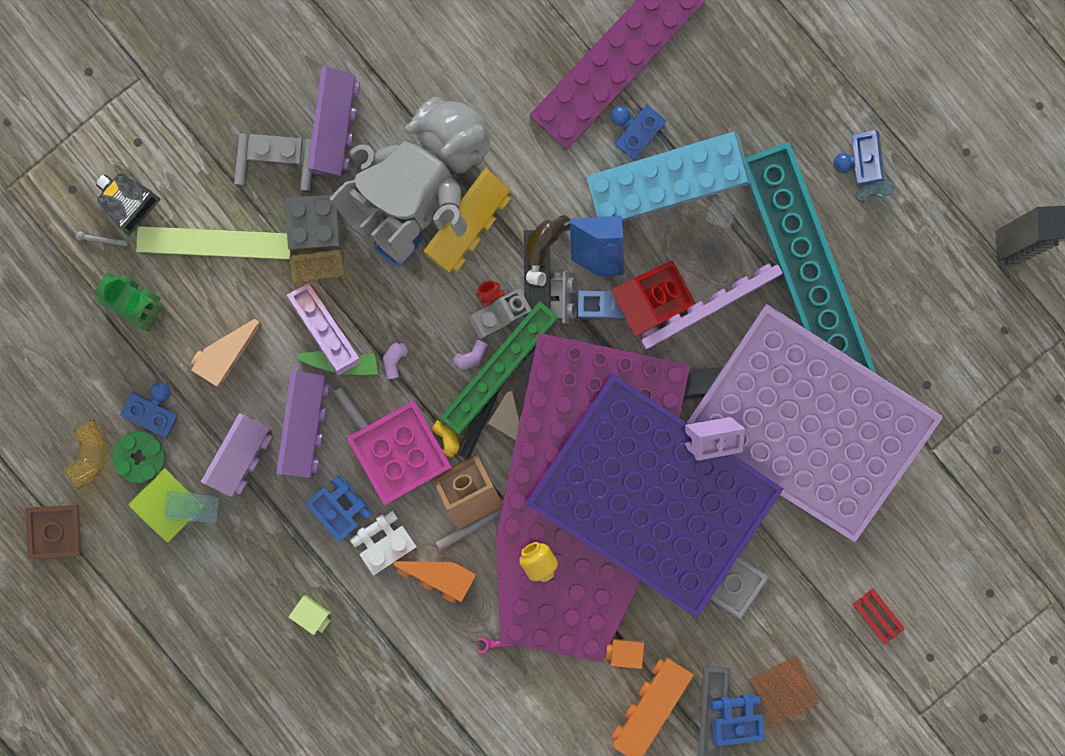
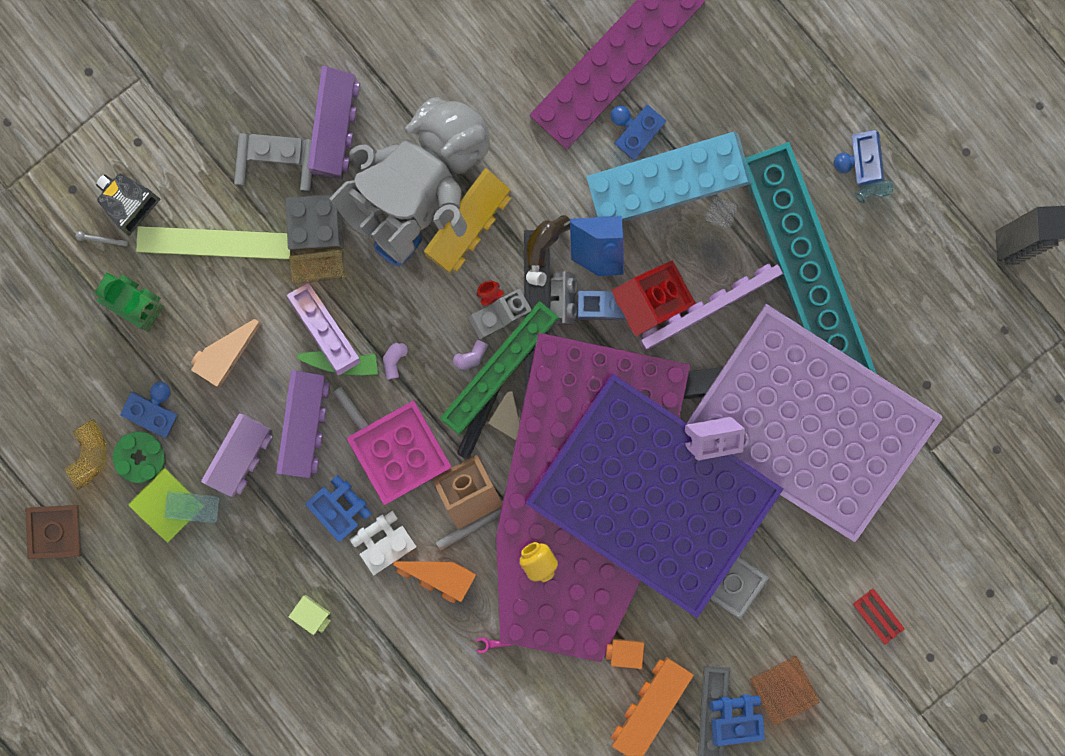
yellow arm [431,420,460,457] -> none

